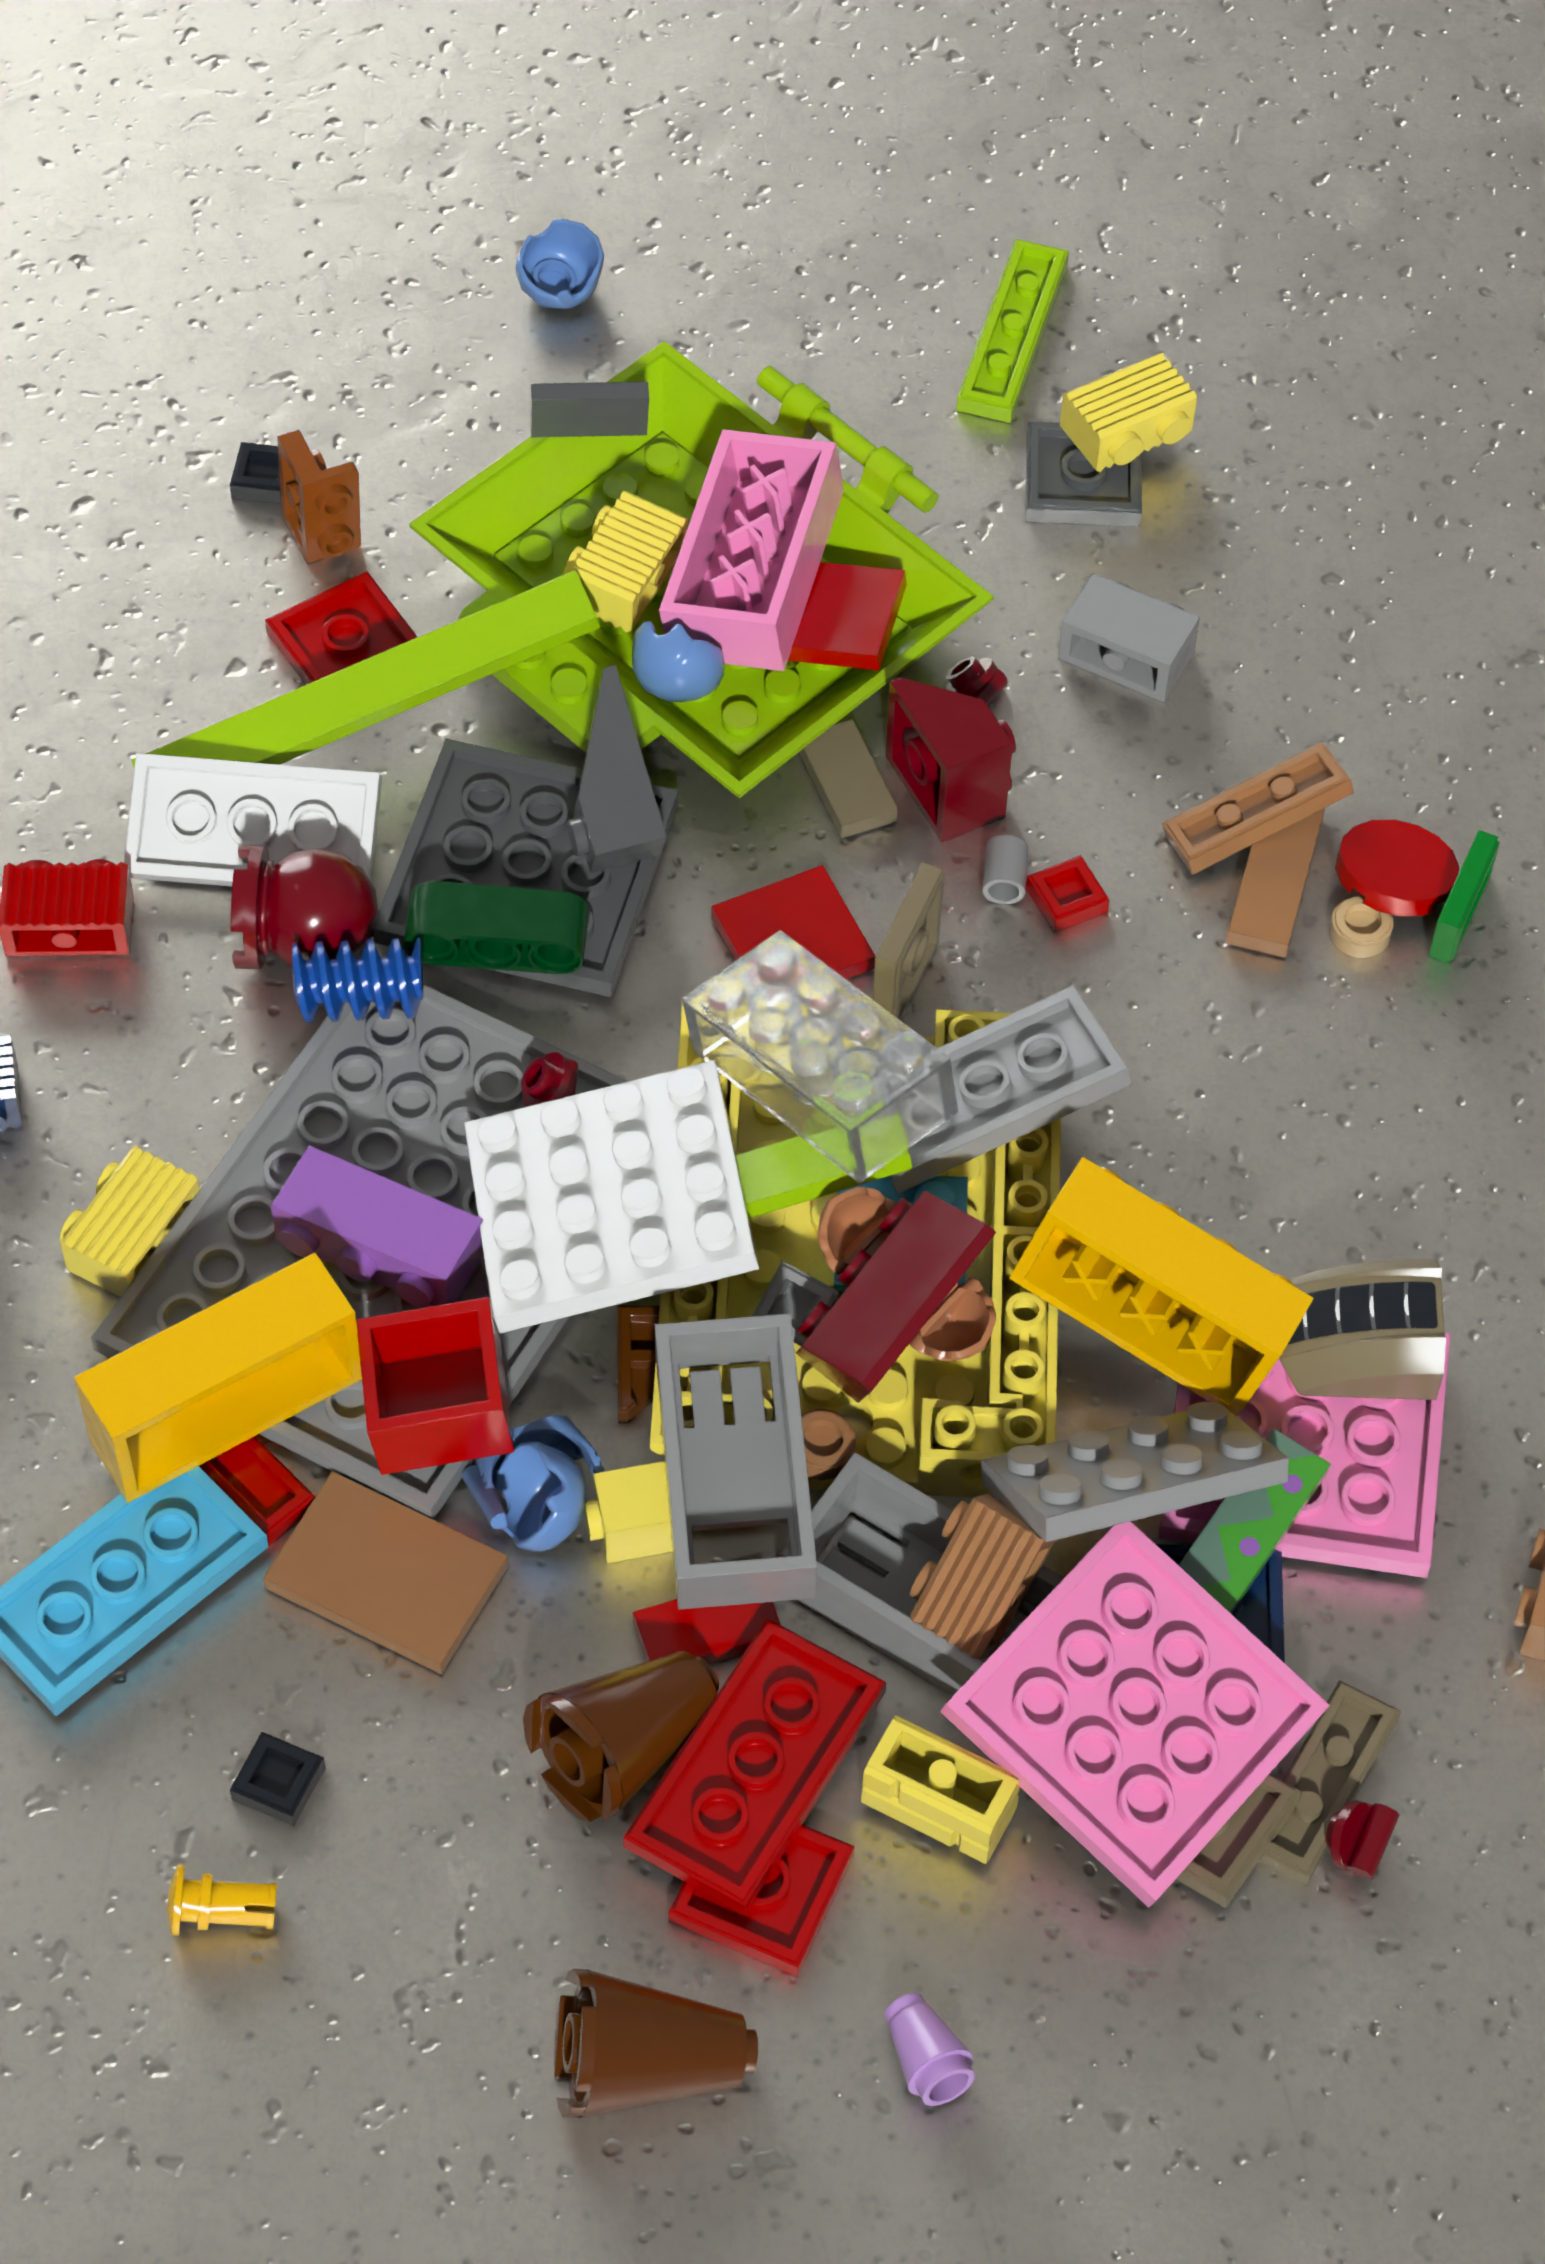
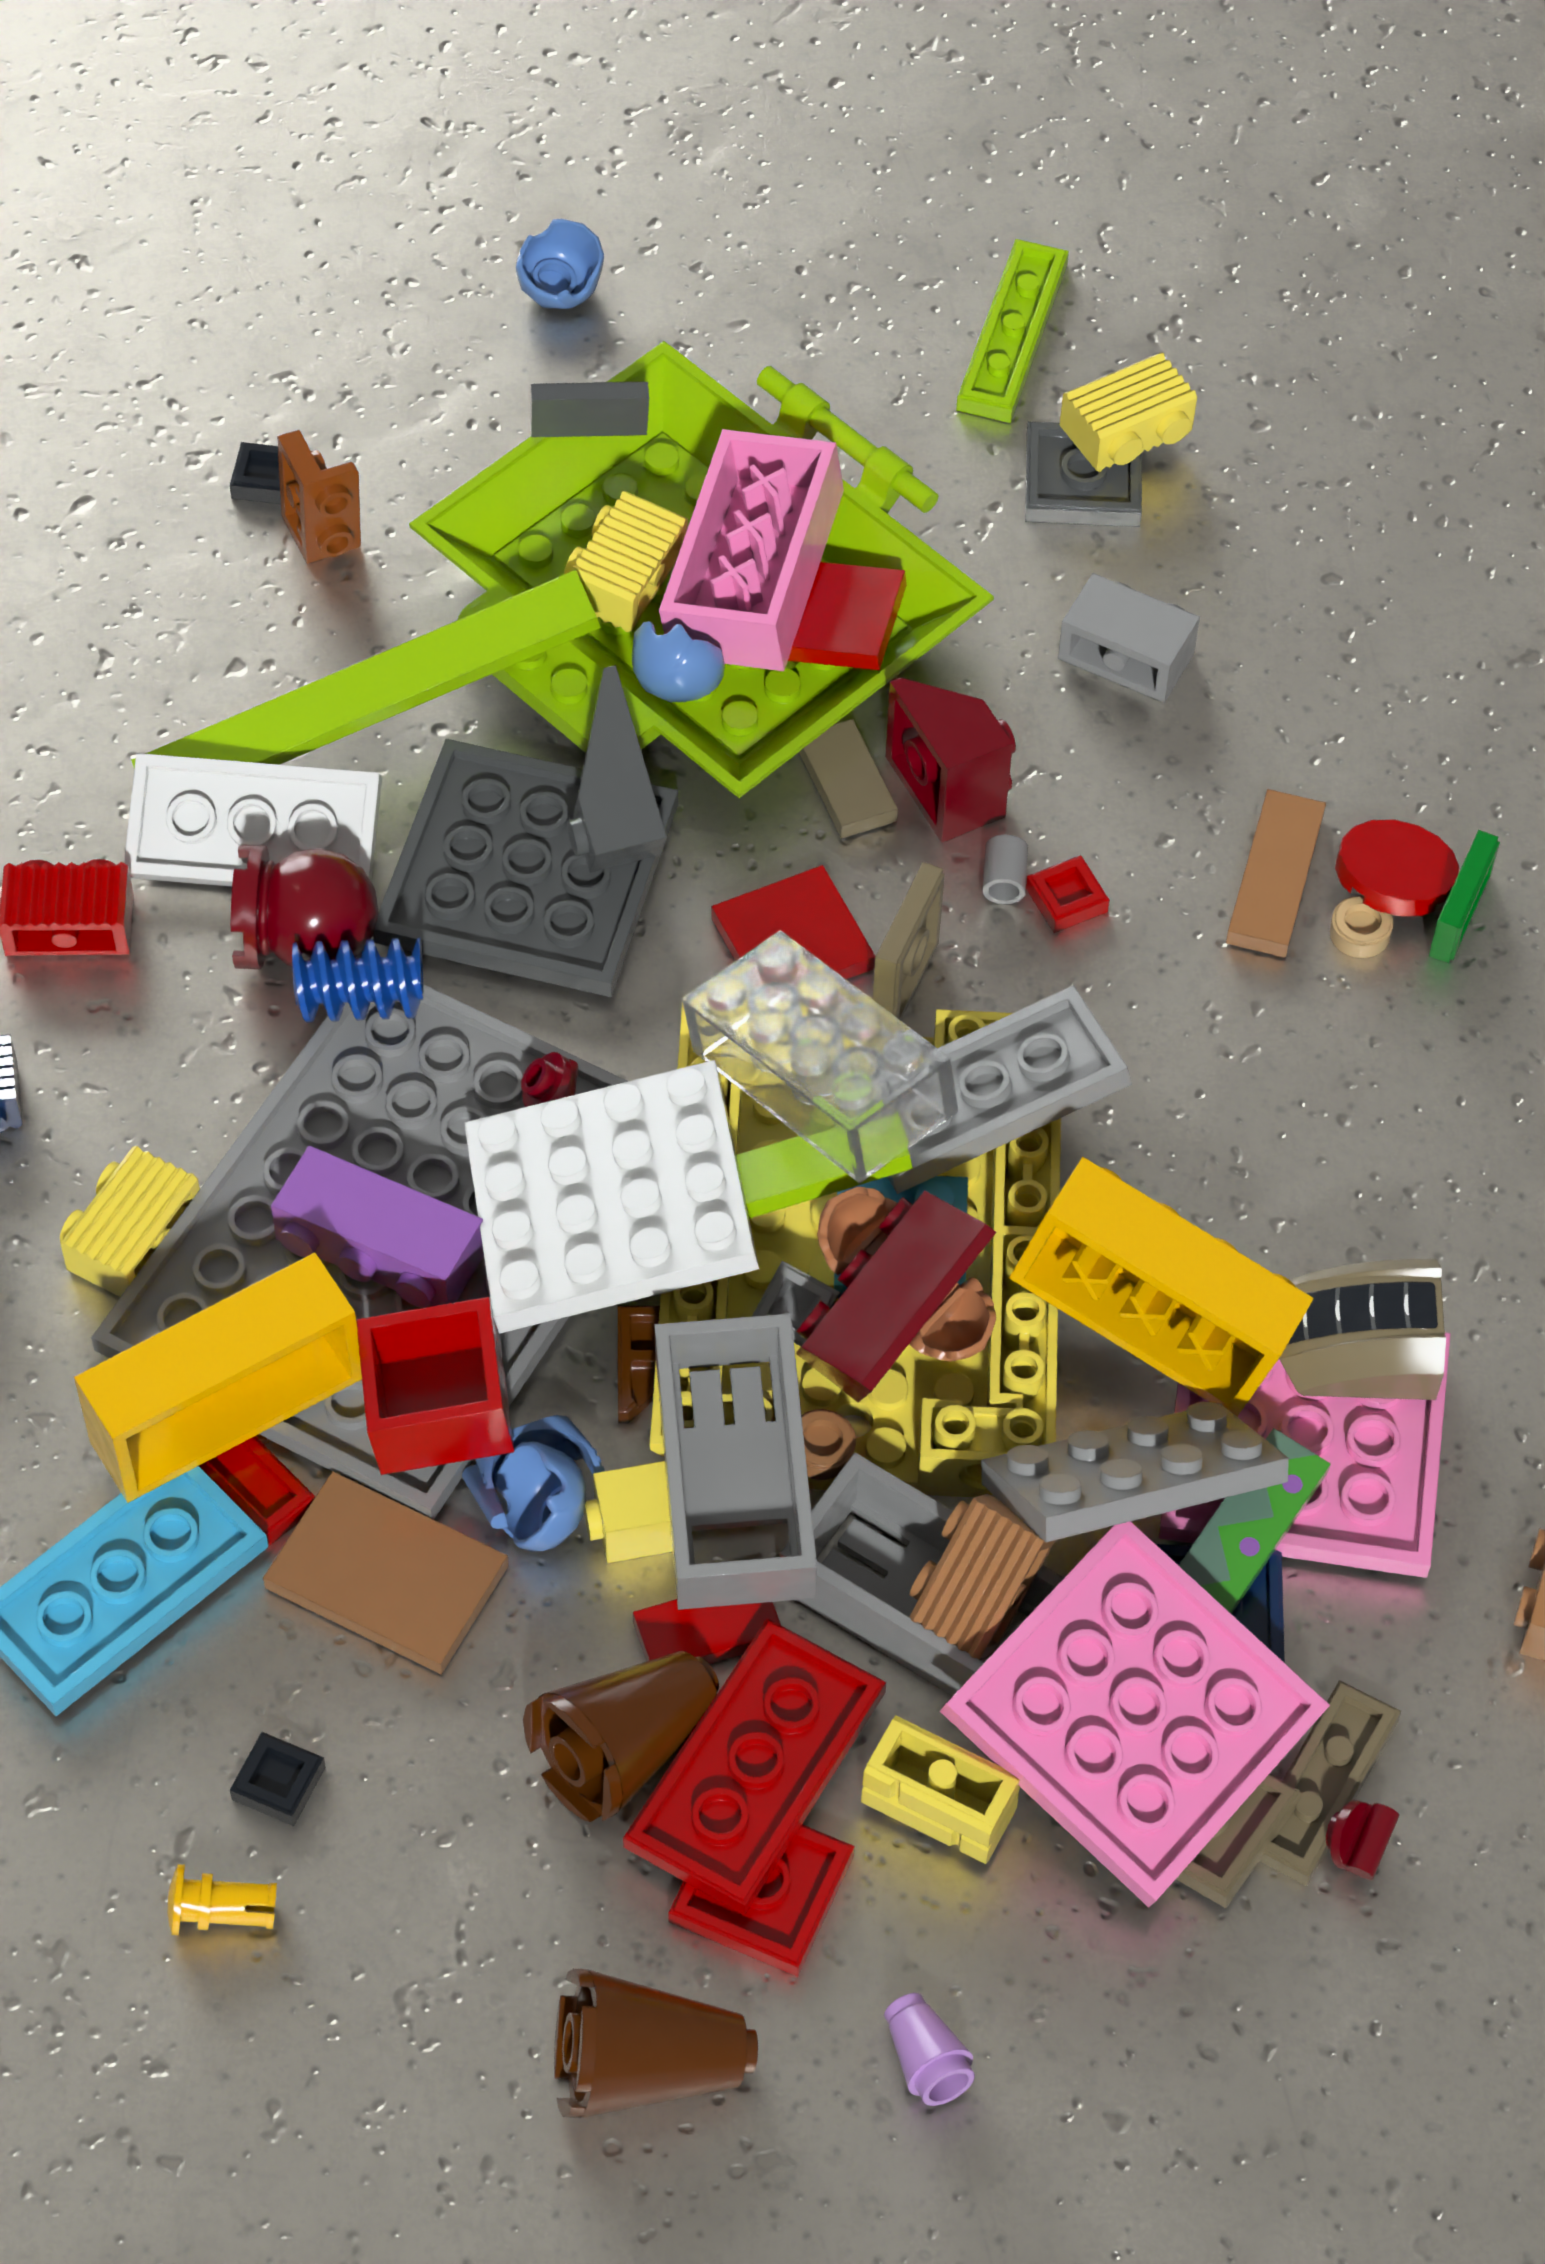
red tile [265,571,417,685] -> none
dark green beam [402,881,590,974] -> none
dark red plate [944,656,1008,705] -> none
medium nougat tile [1162,742,1354,875] -> none

